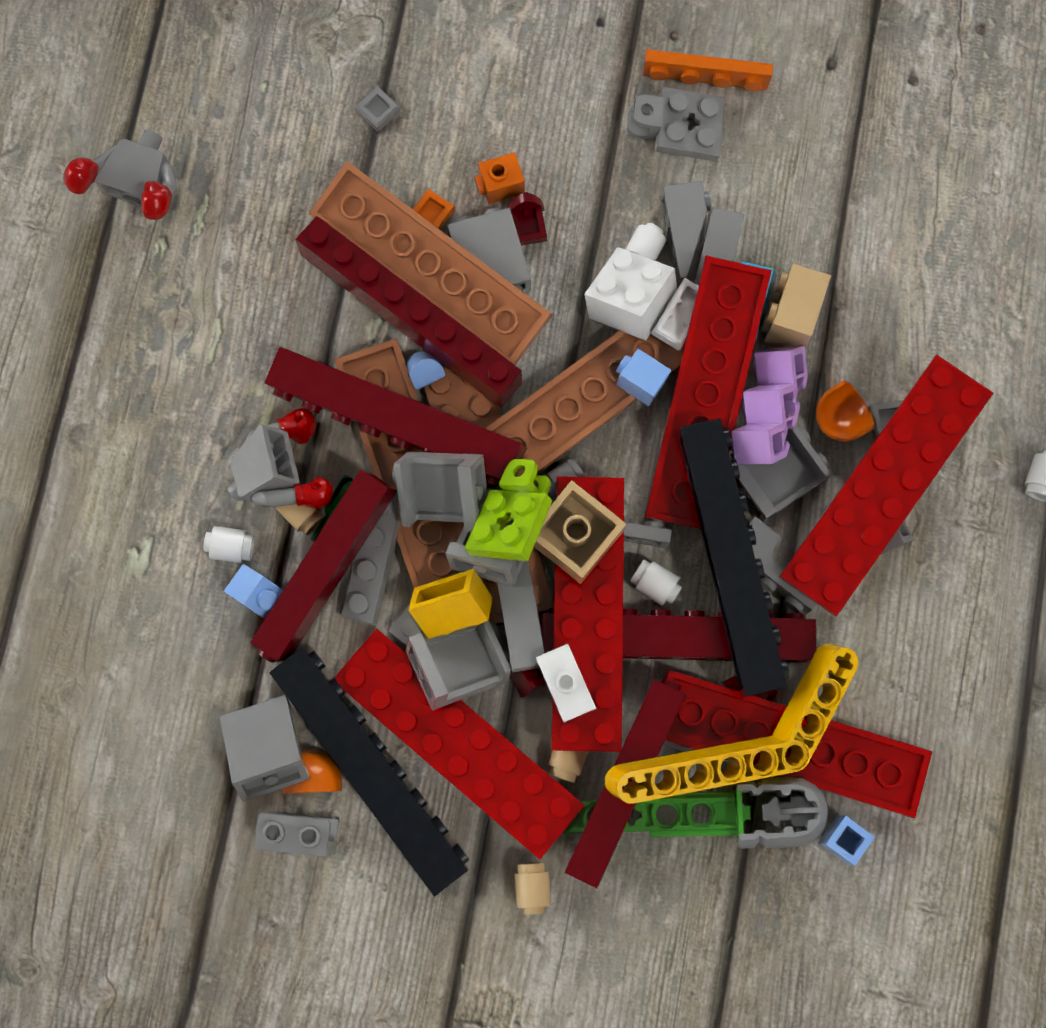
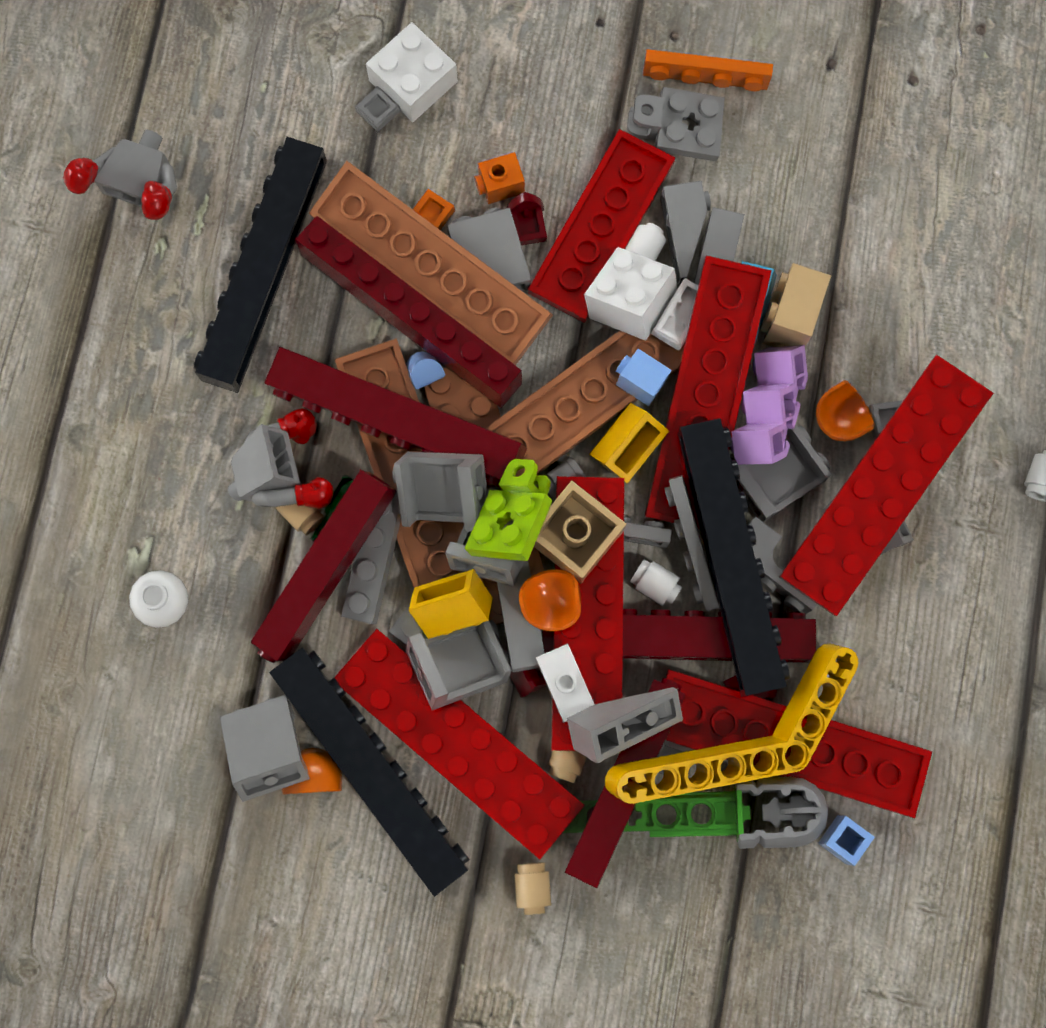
white brick [203,526,255,563] -> none
light blue brick [223,564,283,619] -> none
light grey panel [254,812,340,857] -> none
none -> white piece [129,570,188,628]
none -> black brick [194,137,327,393]
none -> white brick [366,22,458,123]
none -> orange helmet [519,569,581,631]
none -> red plate [528,129,676,323]
none -> light grey slope [567,687,683,763]
none -> yellow brick [589,402,669,484]
none -> light grey plate [665,475,719,611]

